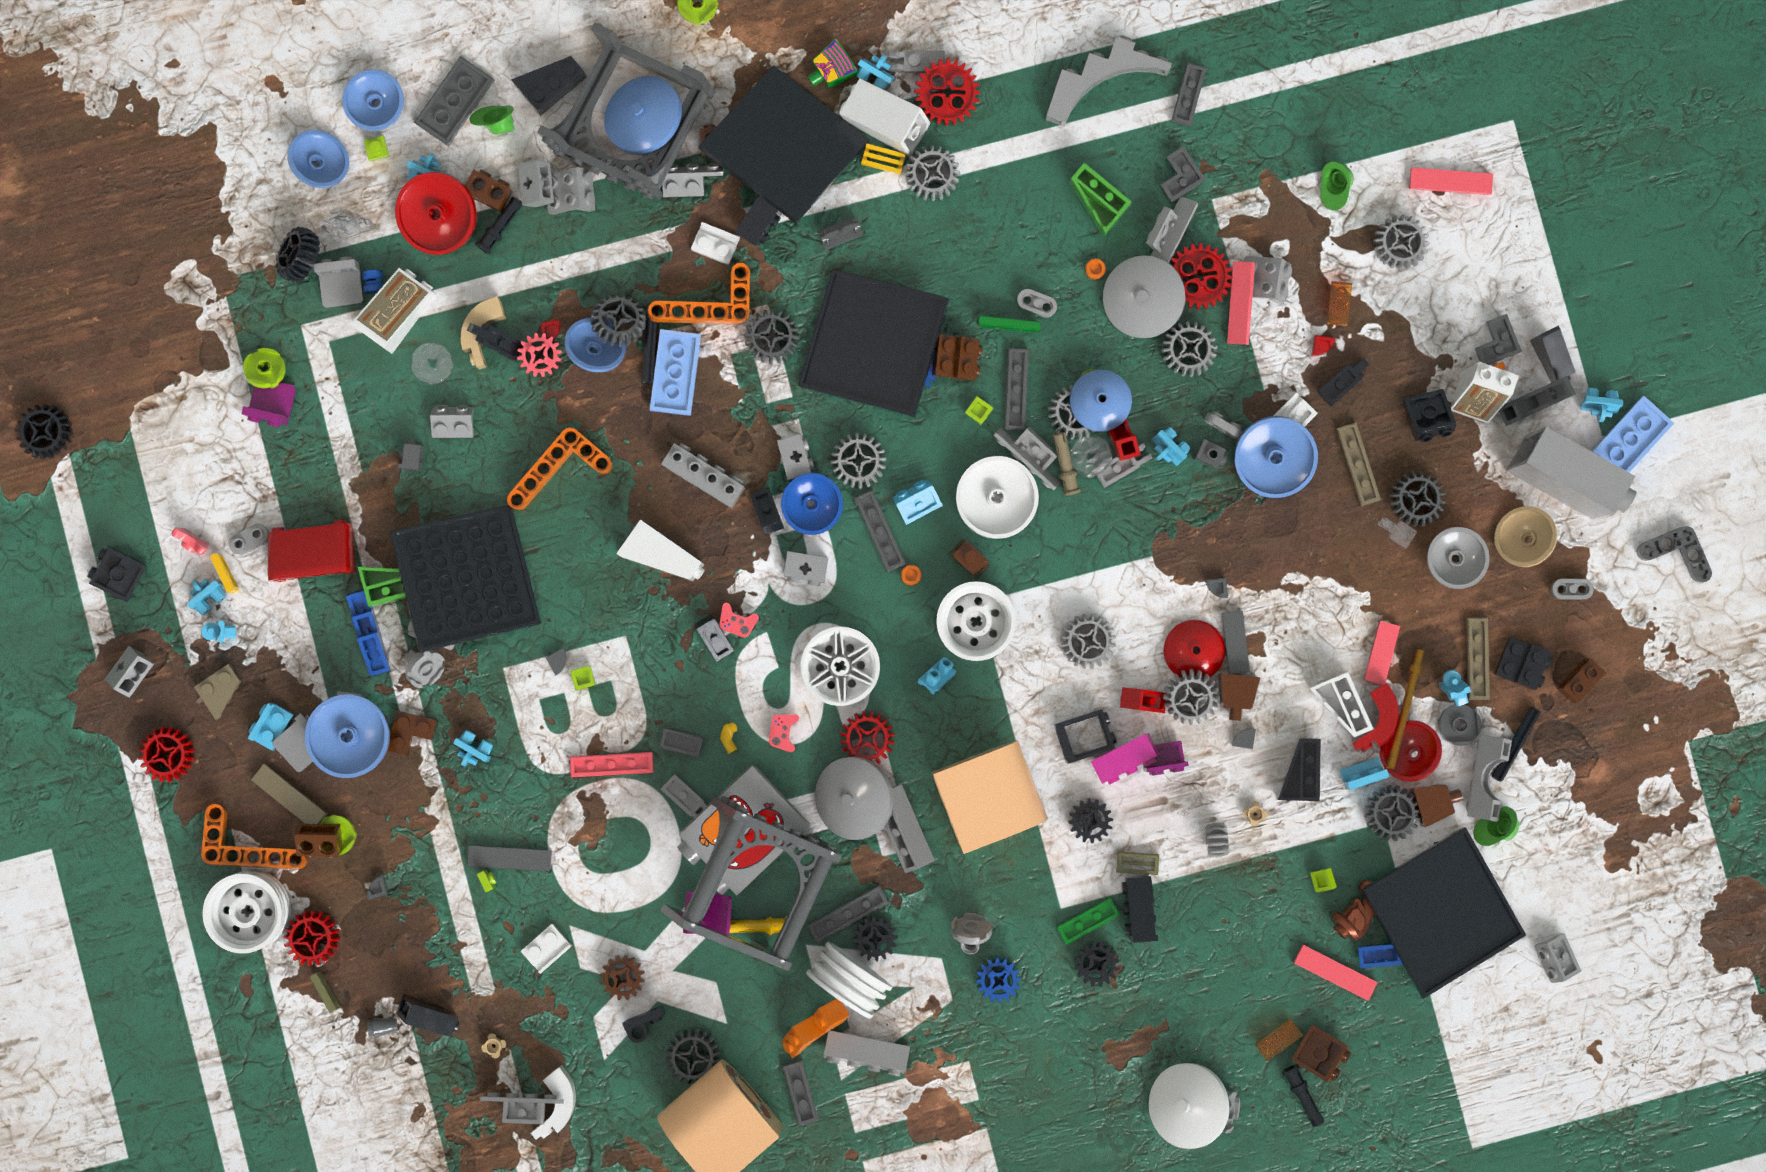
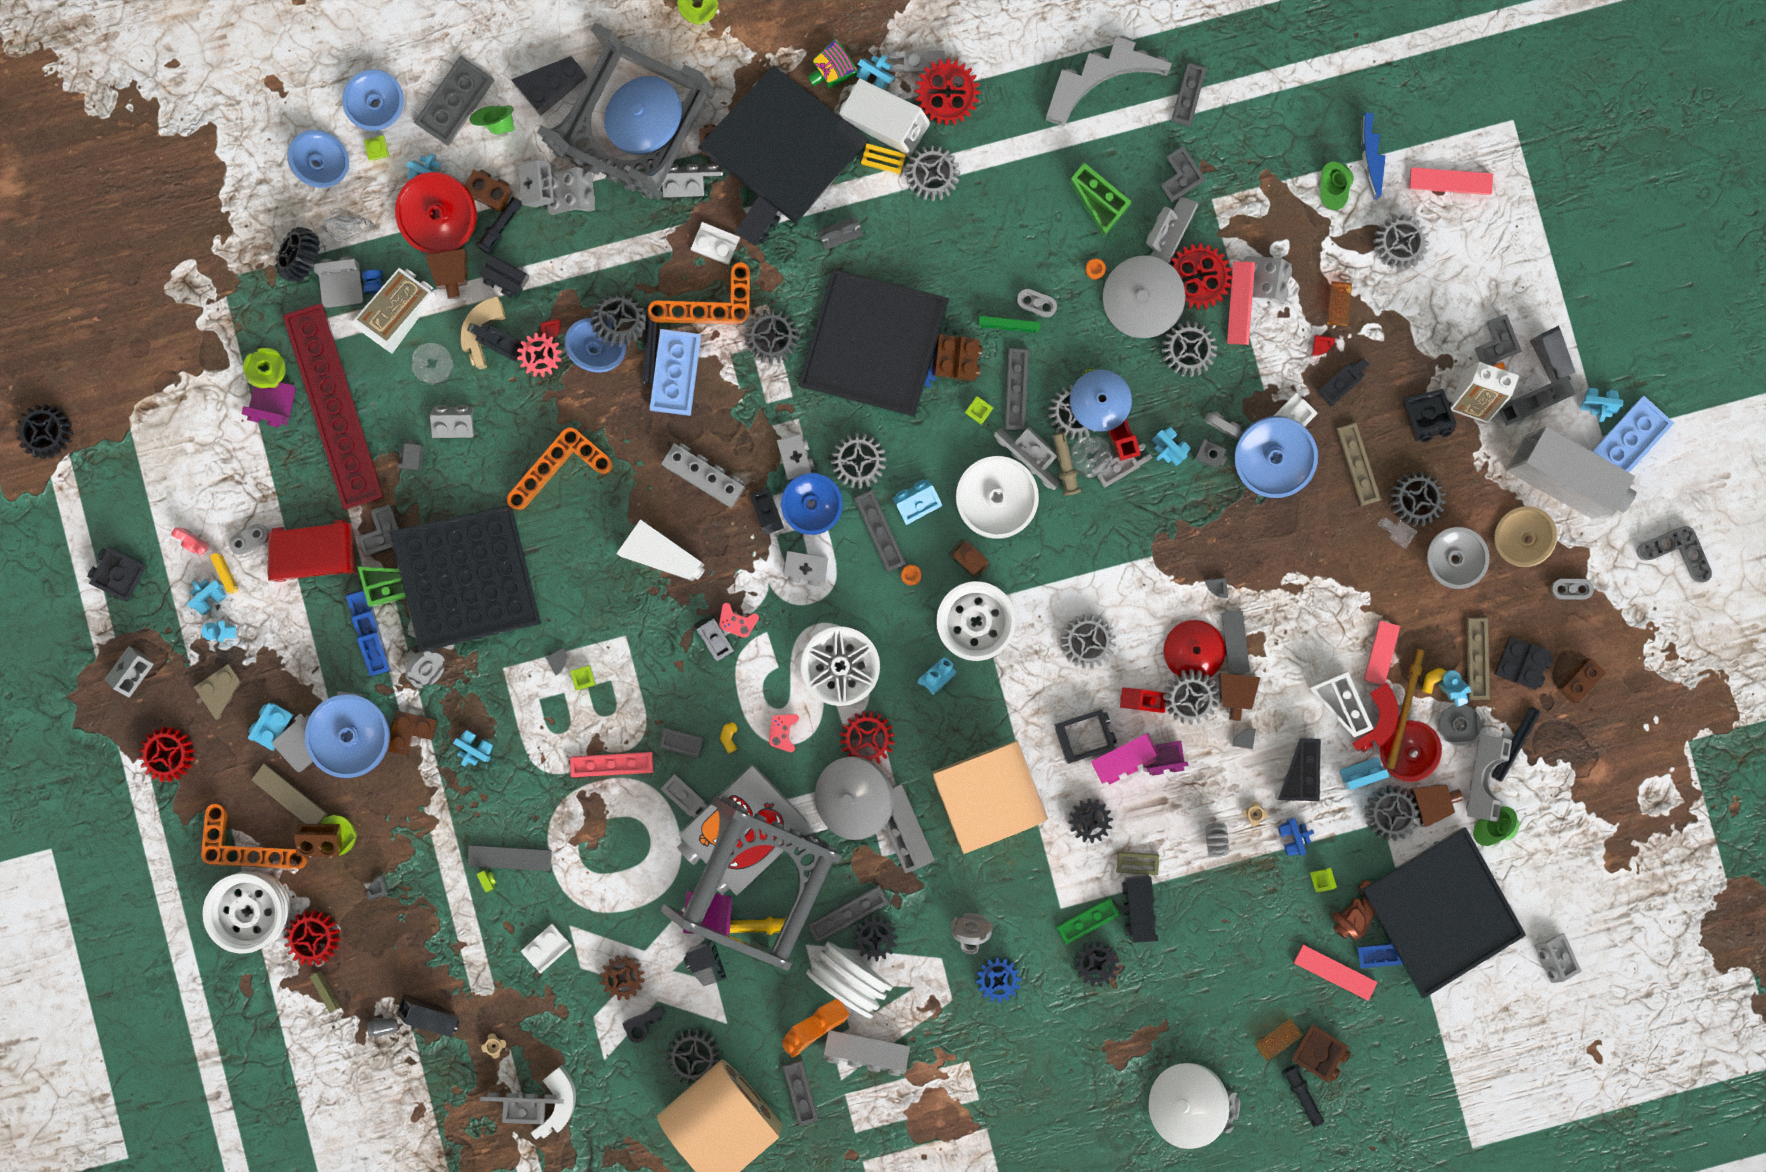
none -> dark red plate [282,303,384,510]
none -> dark grey plate [358,504,400,557]
none -> reddish brown torso [426,249,468,299]
none -> black brick [480,254,530,298]
none -> black wedge [684,940,727,986]
none -> blue hips [1277,817,1314,856]
none -> blue slope [1361,112,1386,200]
none -> yellow arm [1422,668,1447,694]

